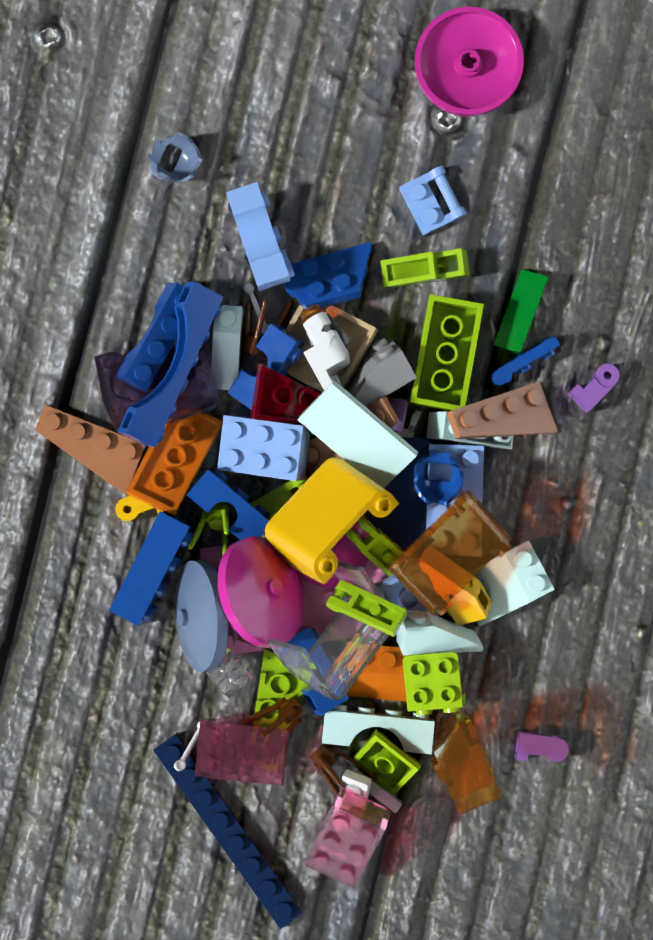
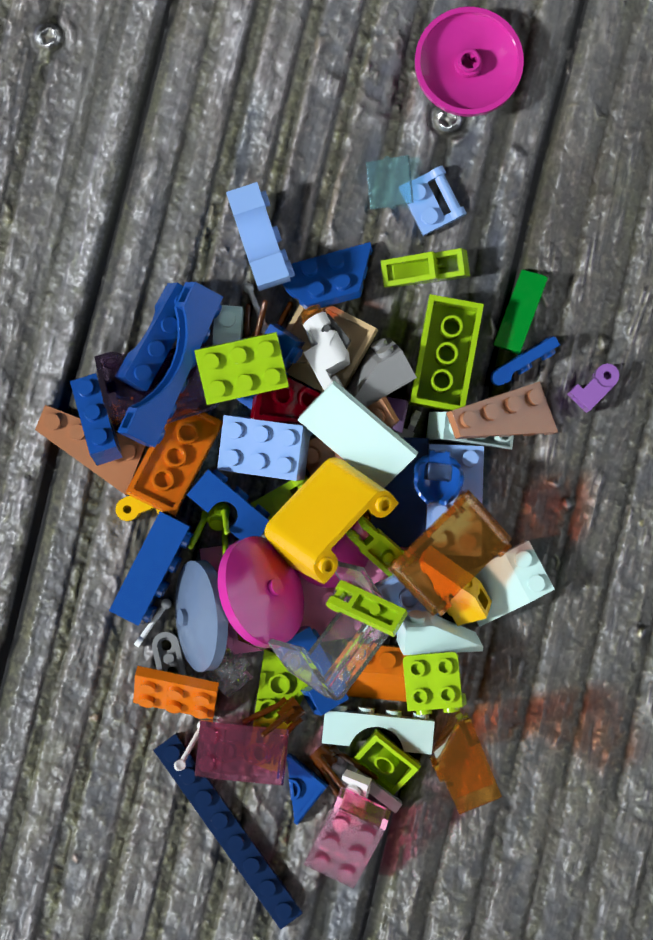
sand blue helmet [147,133,202,183] -> none
medium lavender leg [514,730,569,762] -> none
none -> blue arch [70,373,123,466]
none -> orange plate [133,666,219,719]
none -> white hinge [134,599,172,647]
none -> light grey plate [152,631,186,676]
none -> lime plate [194,331,289,405]
none -> blue tile [286,753,329,825]
none -> clear light blue piece [366,155,414,210]

